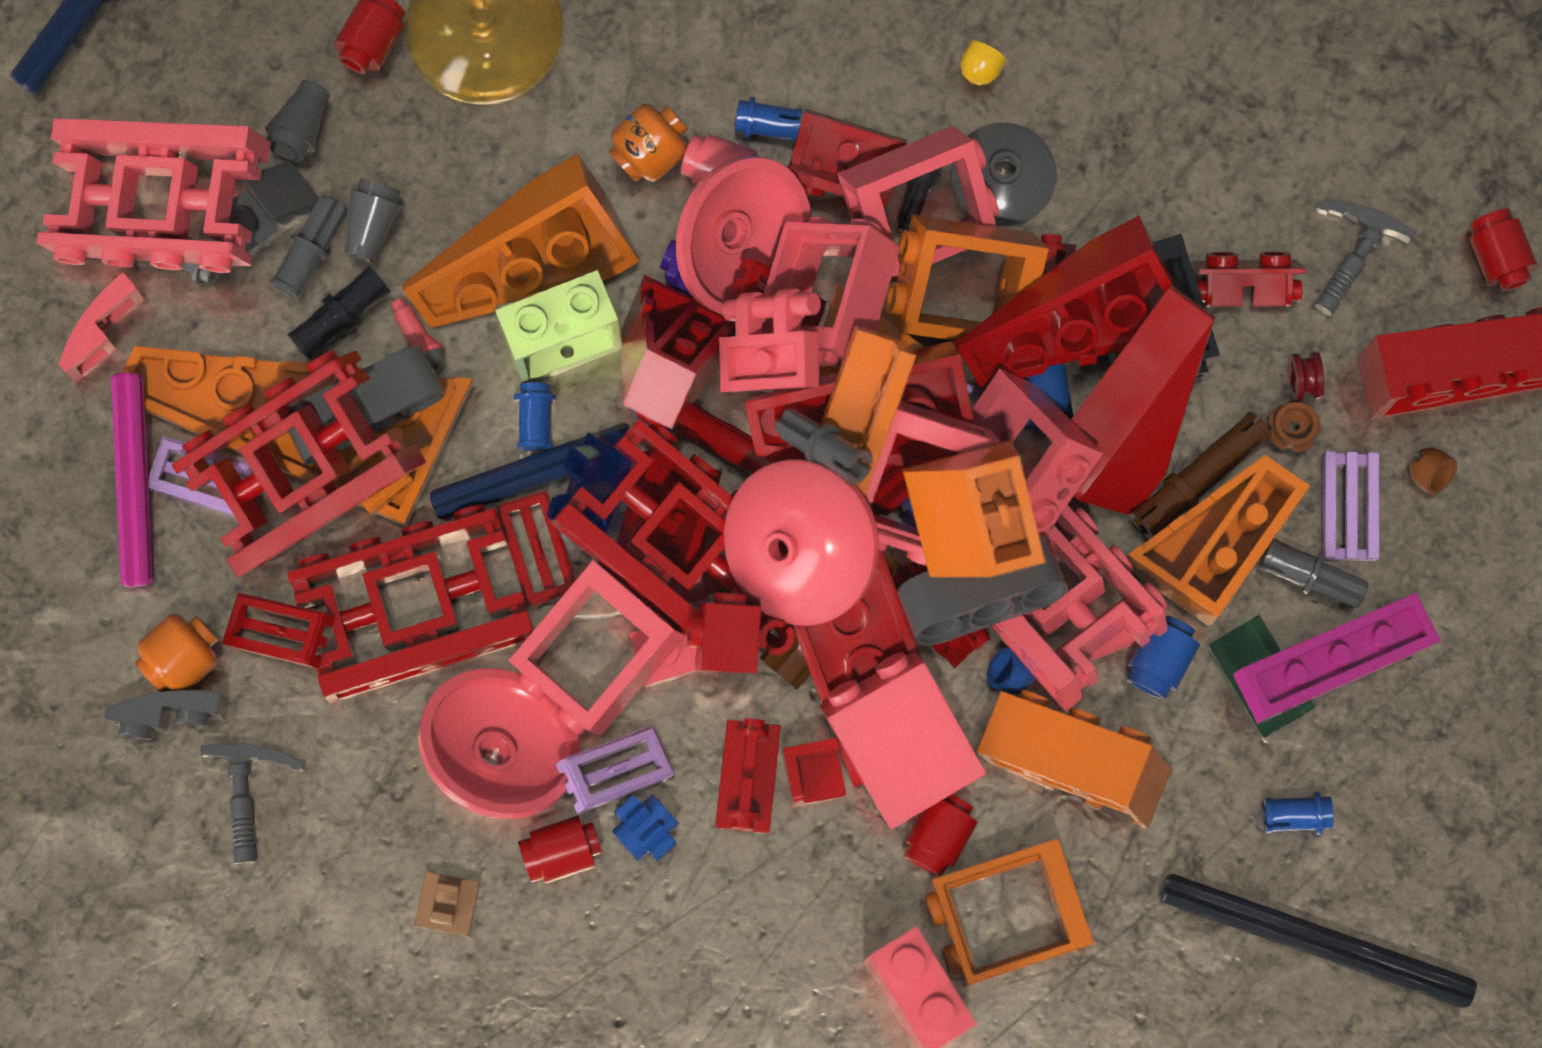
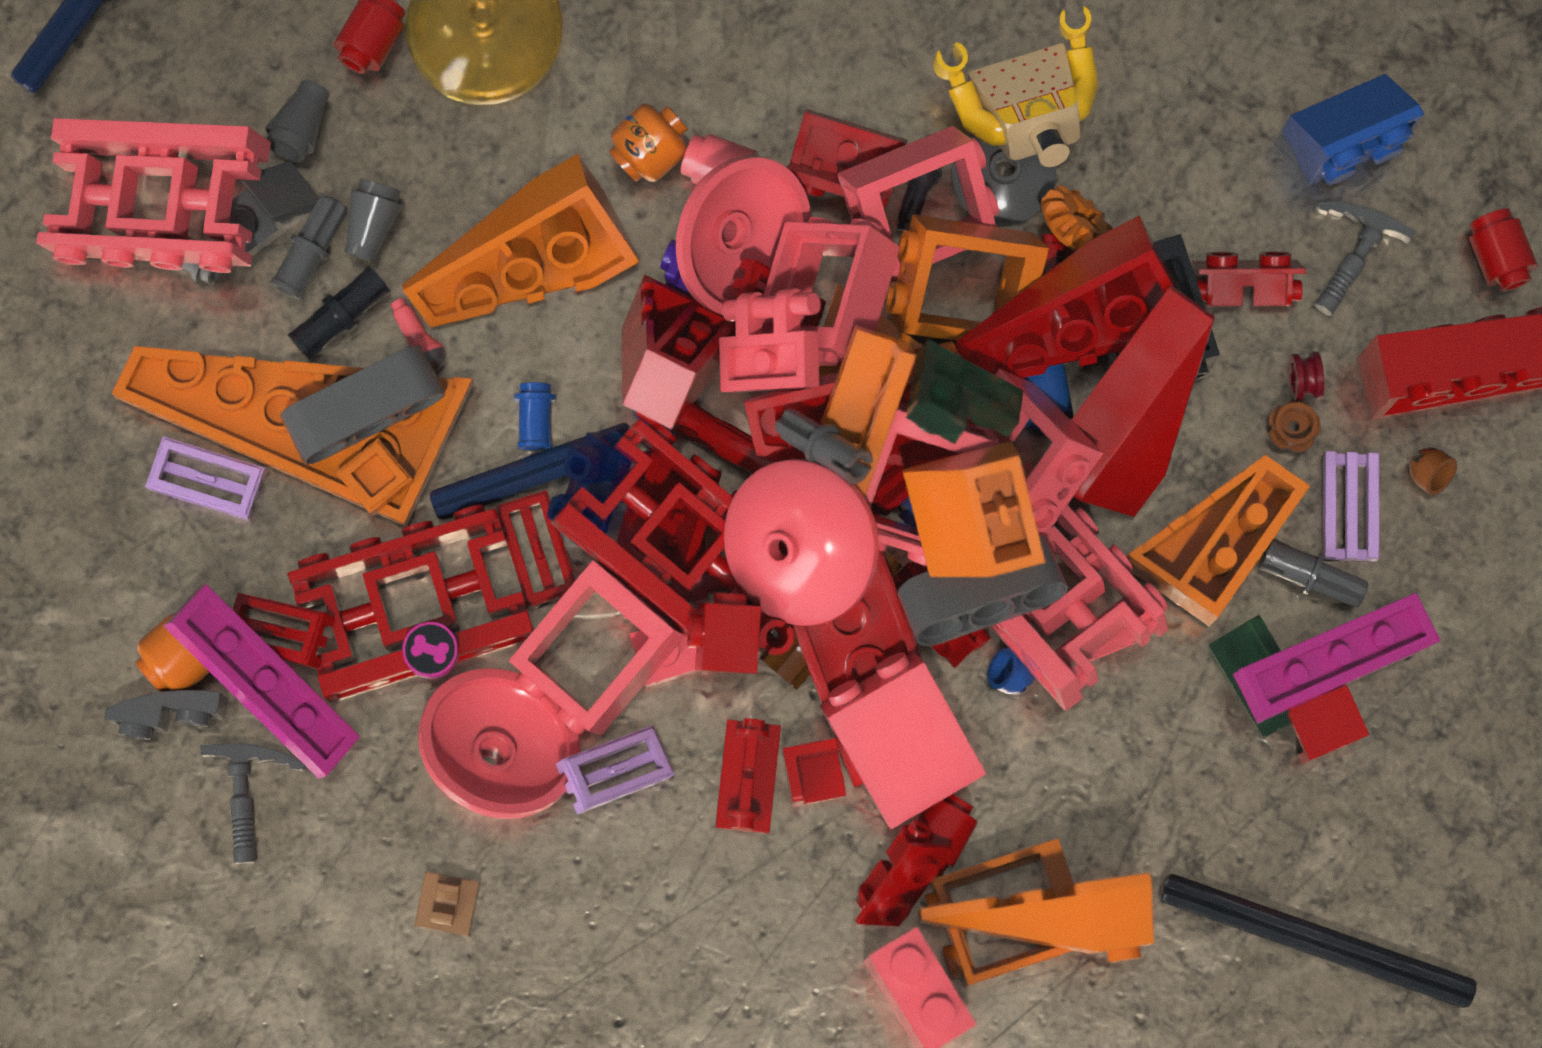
coral slope [59,272,146,383] -> none
dark pink axle [111,372,152,587] -> none
red fence [171,349,426,577] -> none
yellowish green window [495,270,622,383] -> none
red brick [518,815,603,884] -> none
blue gear [612,794,680,862] -> none
blue pin [734,96,802,142] -> none
yellow hinge [961,40,1007,85] -> none
orange wedge [977,690,1172,829] -> none
blue brick [1127,615,1200,700] -> none
reddish brown pin [1130,411,1272,539] -> none
blue pin [1263,791,1333,835] -> none
none -> dark pink plate [164,584,360,778]
none -> tile [402,622,459,679]
none -> red hinge [855,820,954,927]
none -> clear green plate [906,339,1023,444]
none -> orange wedge [918,873,1154,963]
none -> torso [932,6,1099,167]
none -> orange gear [1041,185,1113,251]
none -> blue slope [1282,73,1424,186]
none -> red panel [1287,685,1370,765]

